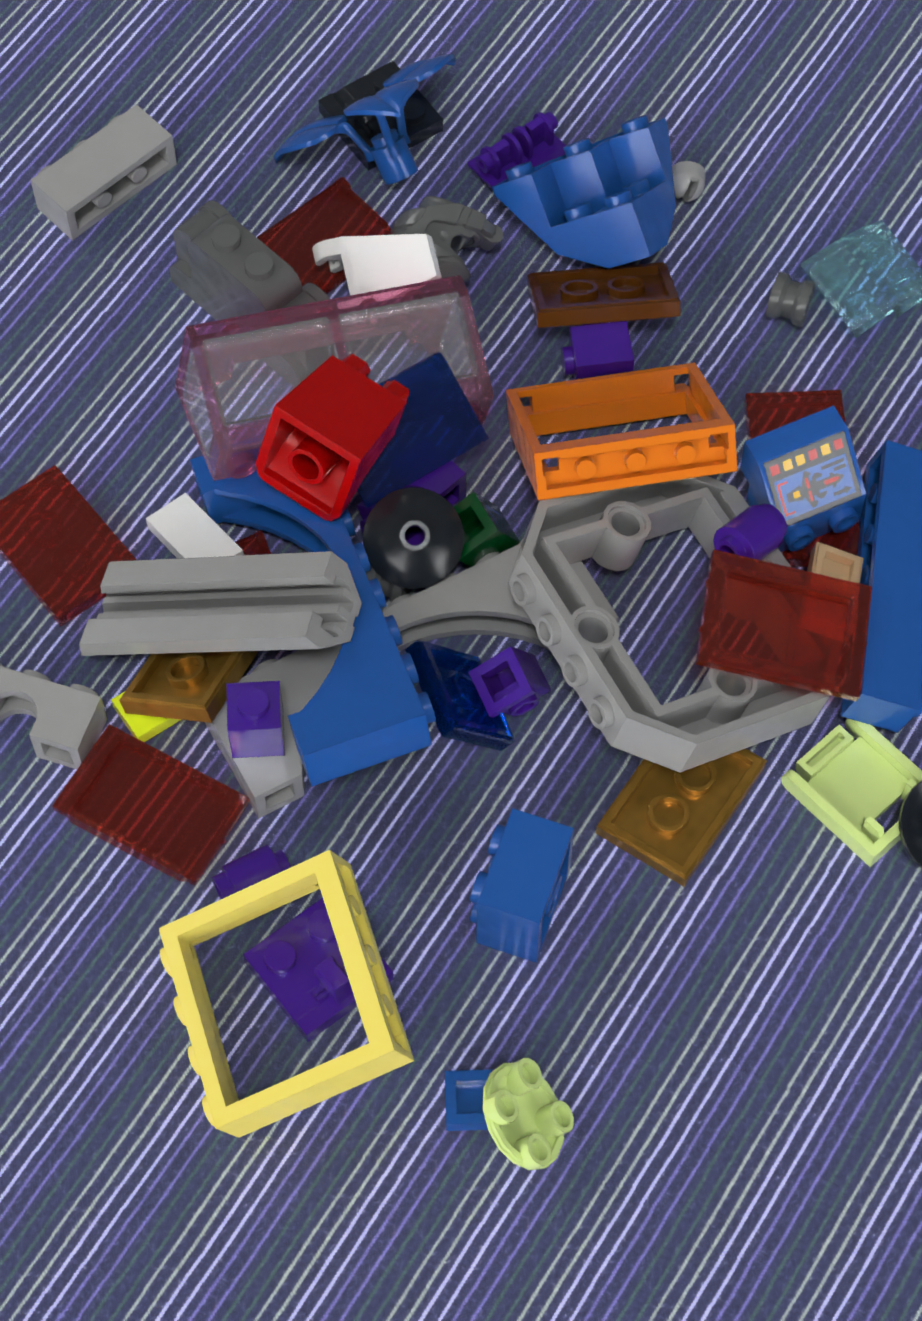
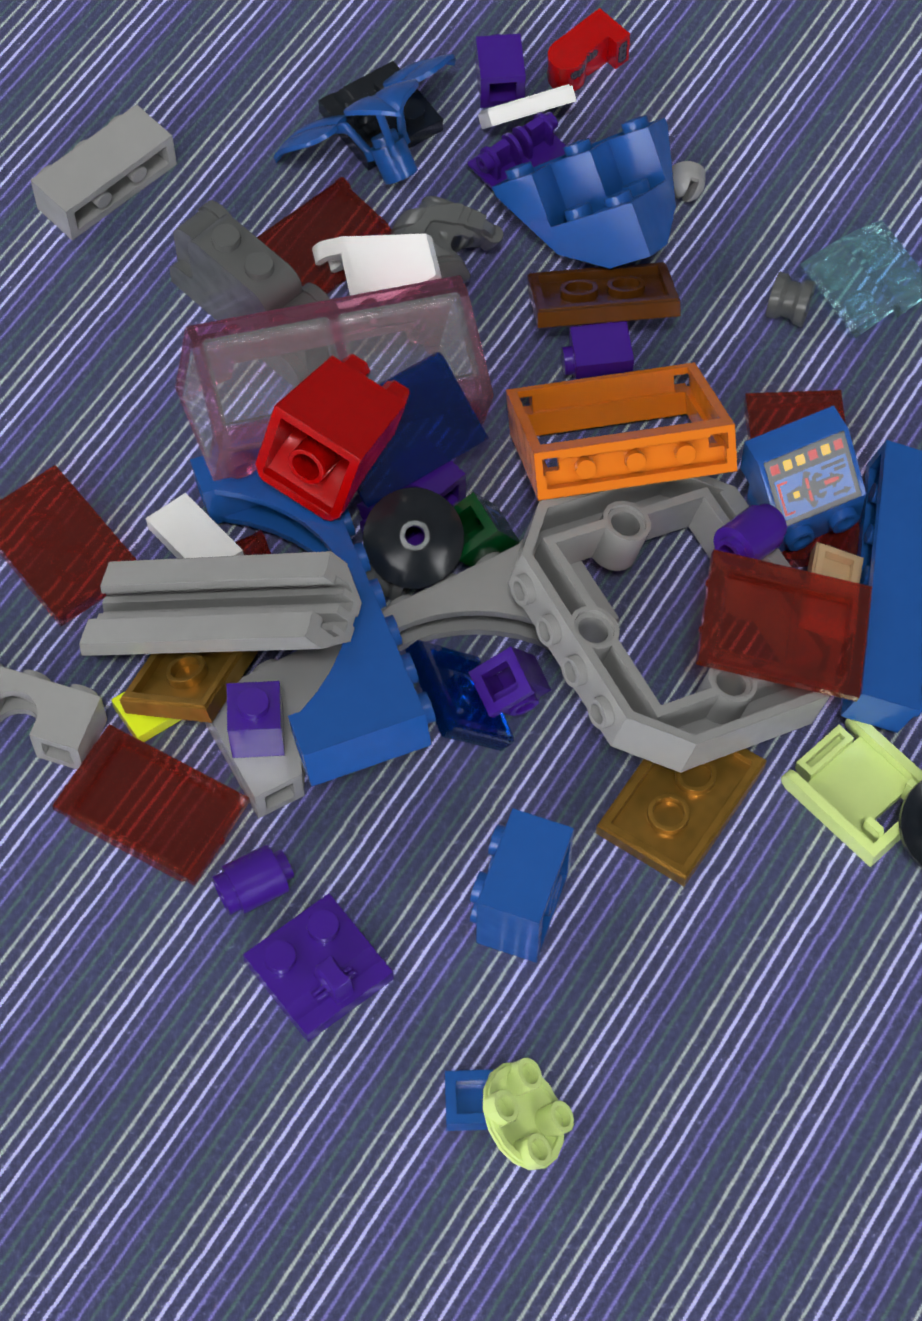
light yellow window [159,850,414,1138] -> none
none -> dark purple brick [476,33,526,108]
none -> white tile [478,84,577,129]
none -> red leg [547,8,630,91]

